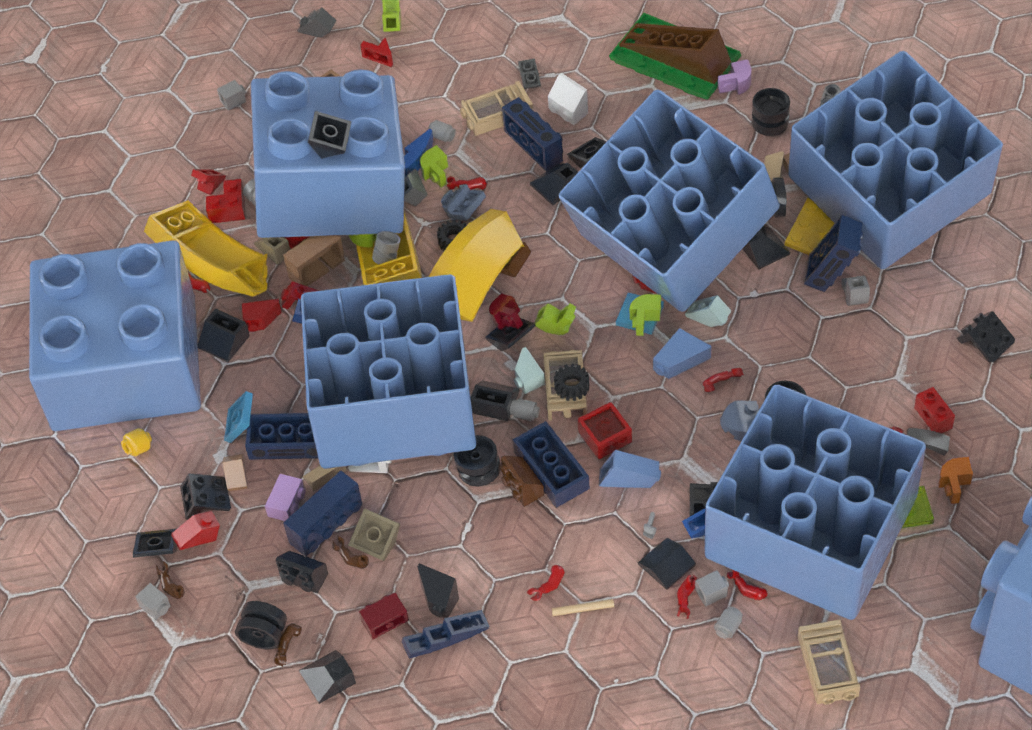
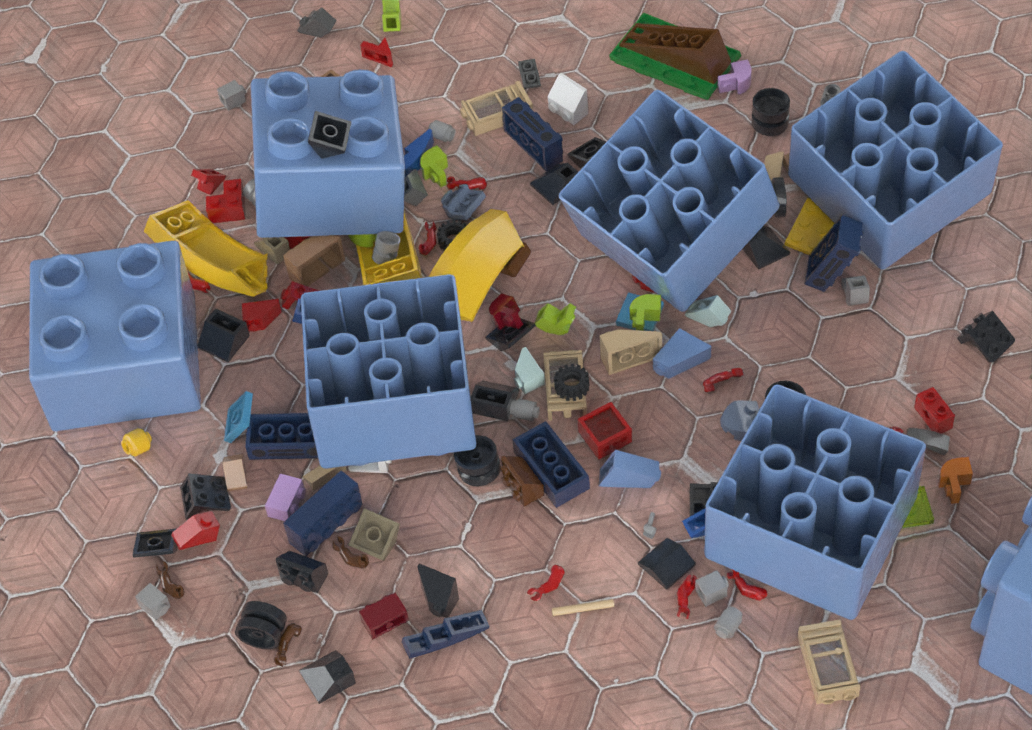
none -> red arm [418,221,437,256]
none -> tan slope [600,329,662,375]

